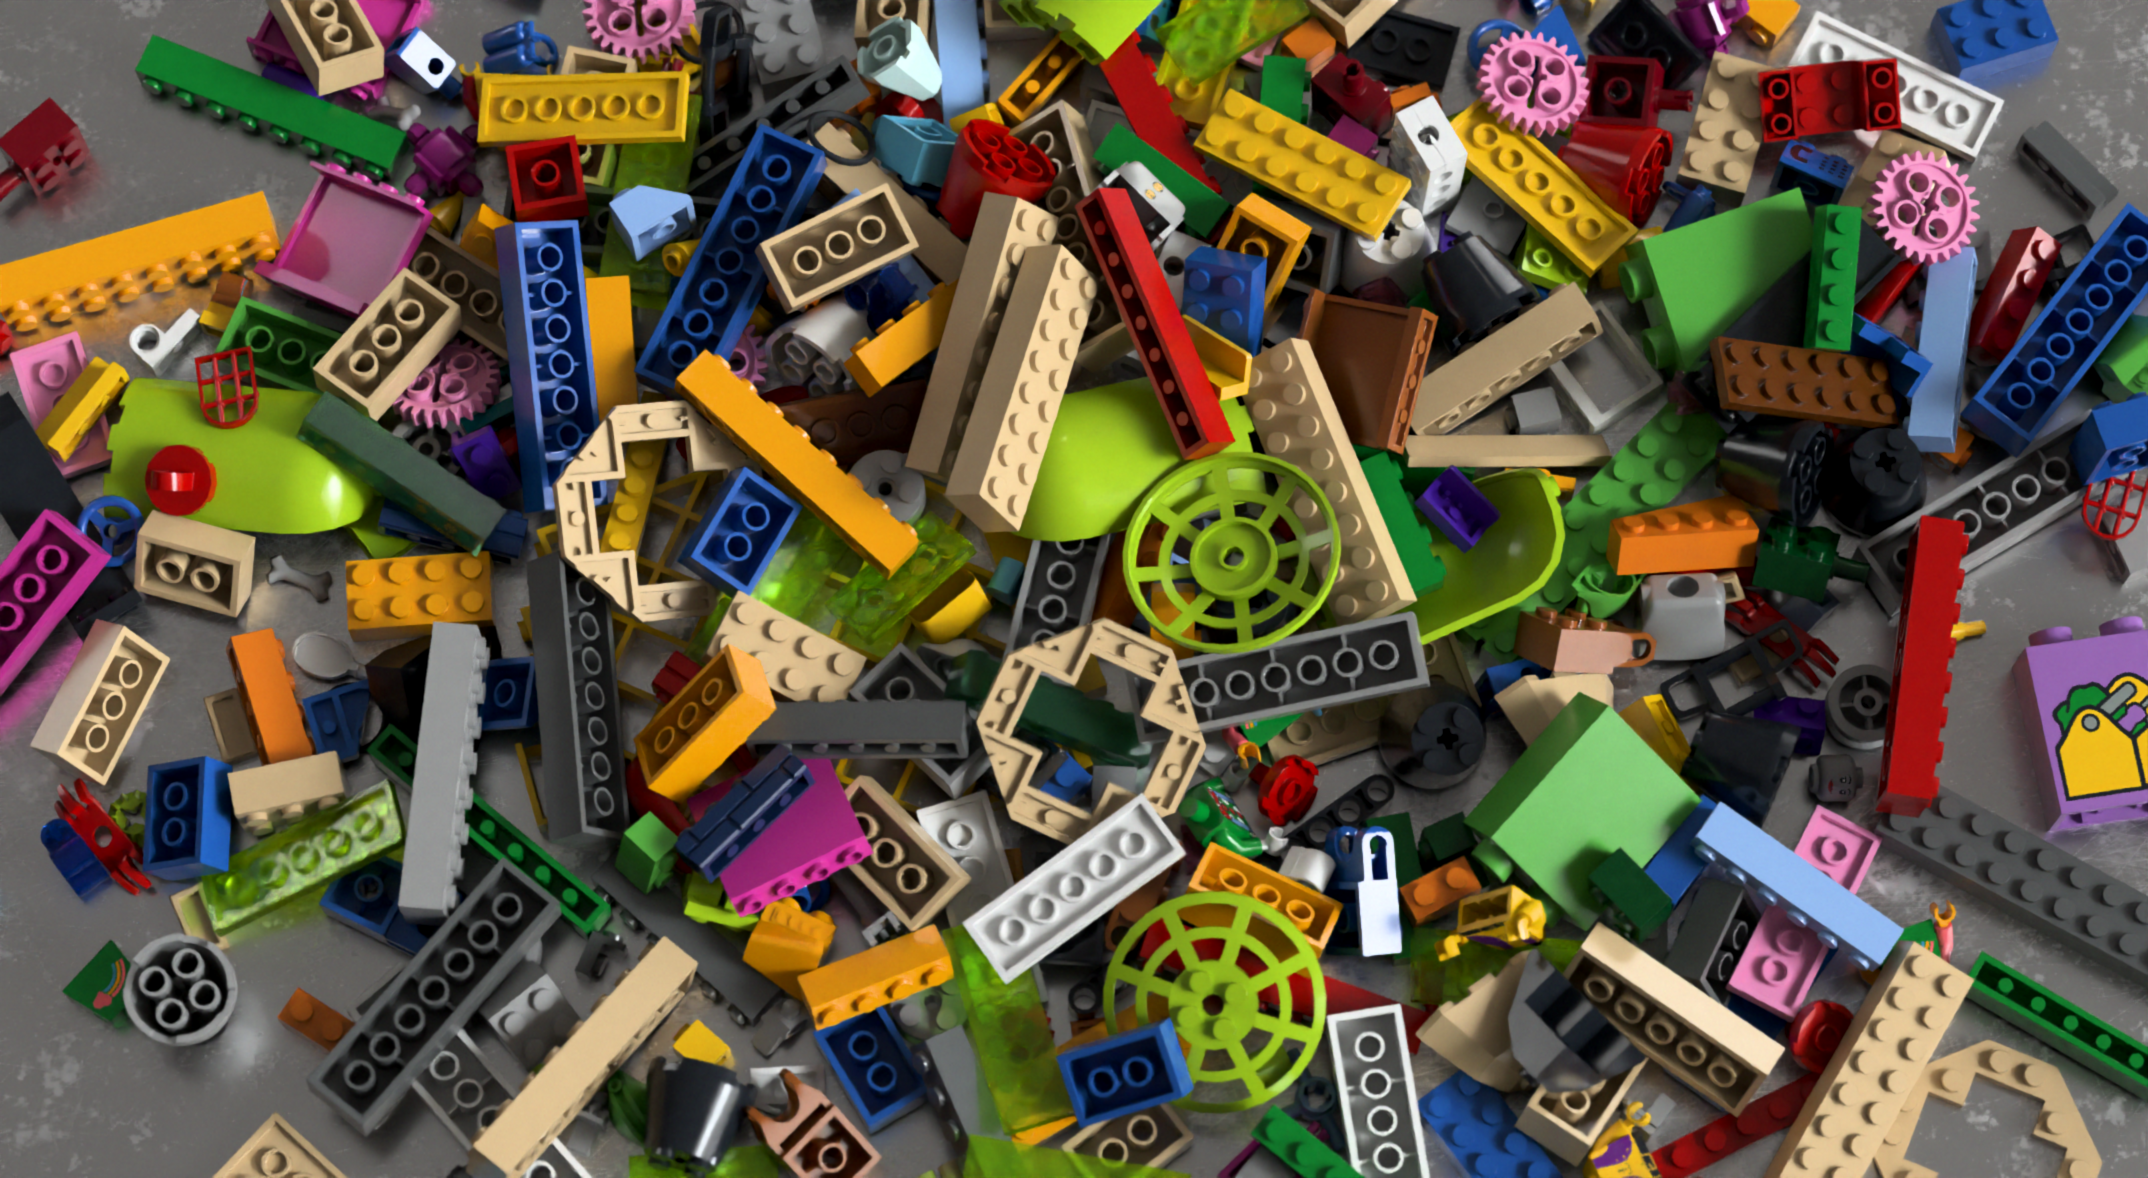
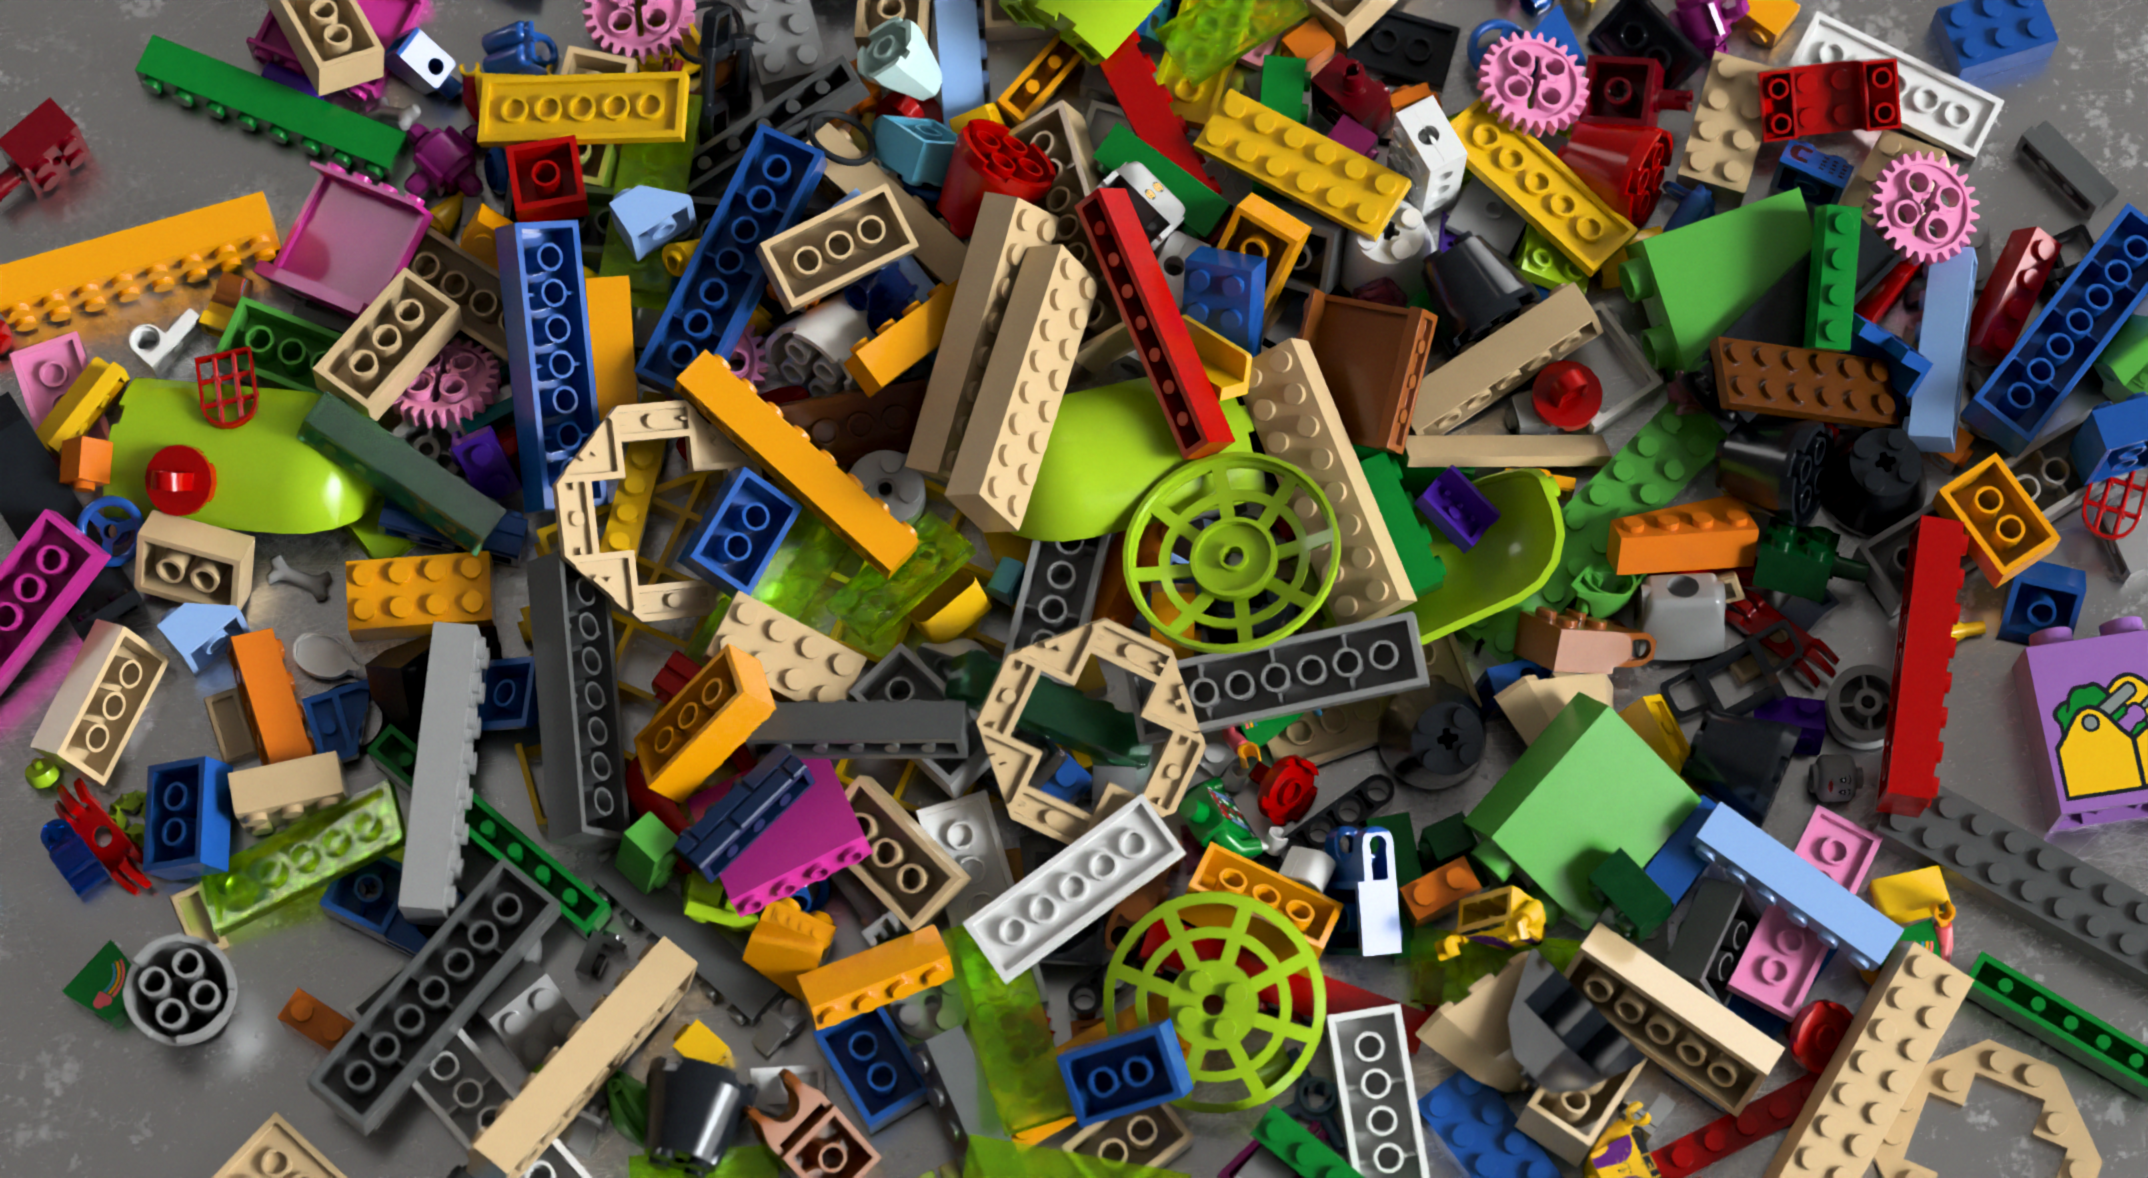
none -> lime piece [25,758,60,789]
none -> orange brick [59,436,113,493]
none -> light blue slope [157,603,251,677]
none -> blue cone [484,147,510,194]
none -> red tile [1531,360,1603,432]
none -> yellow piece [1866,865,1951,924]
none -> light orange brick [1931,452,2061,589]
none -> blue slope [1997,561,2086,643]

